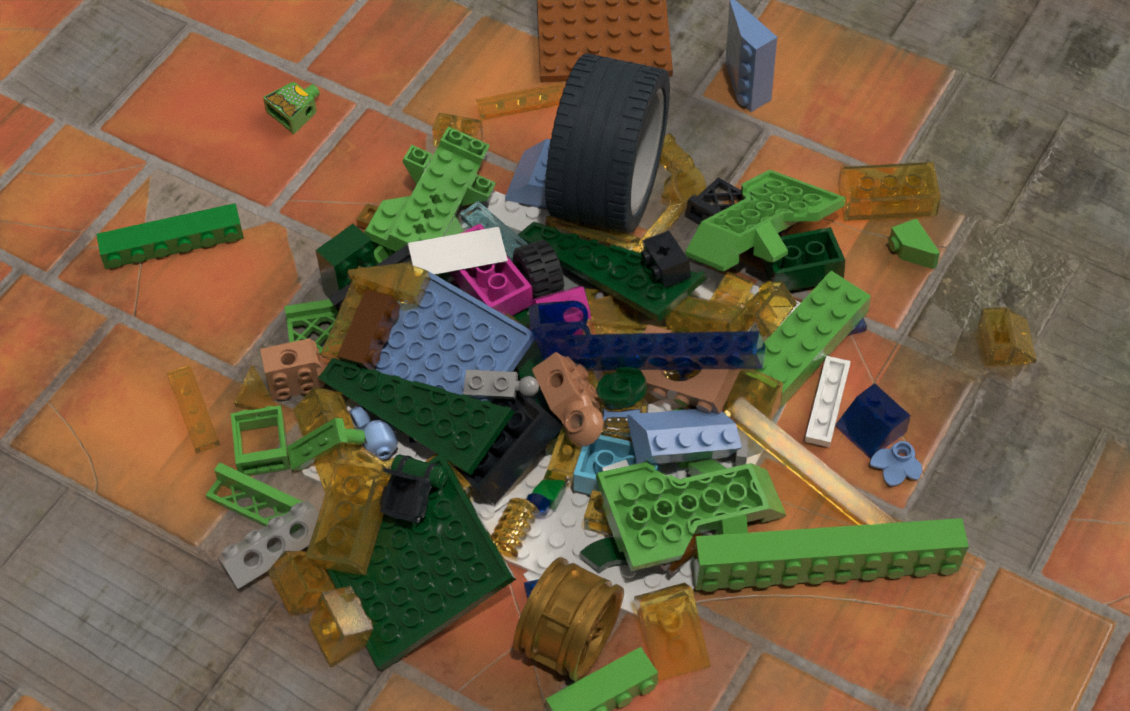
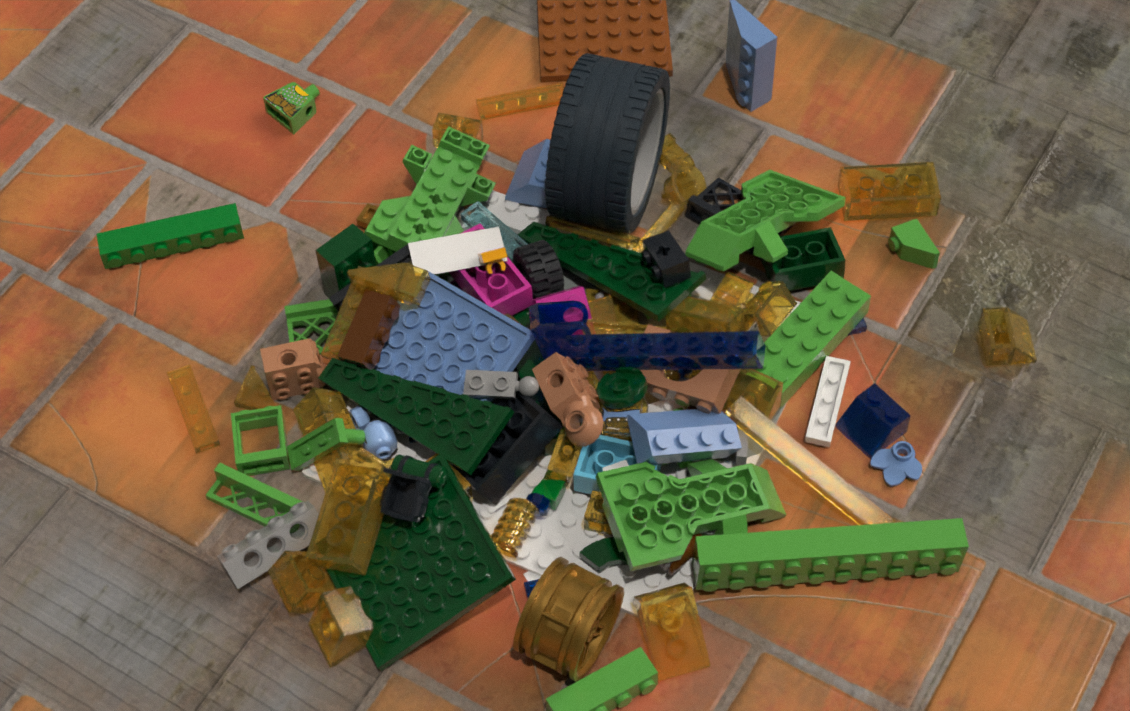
none -> light orange tile [478,247,507,274]

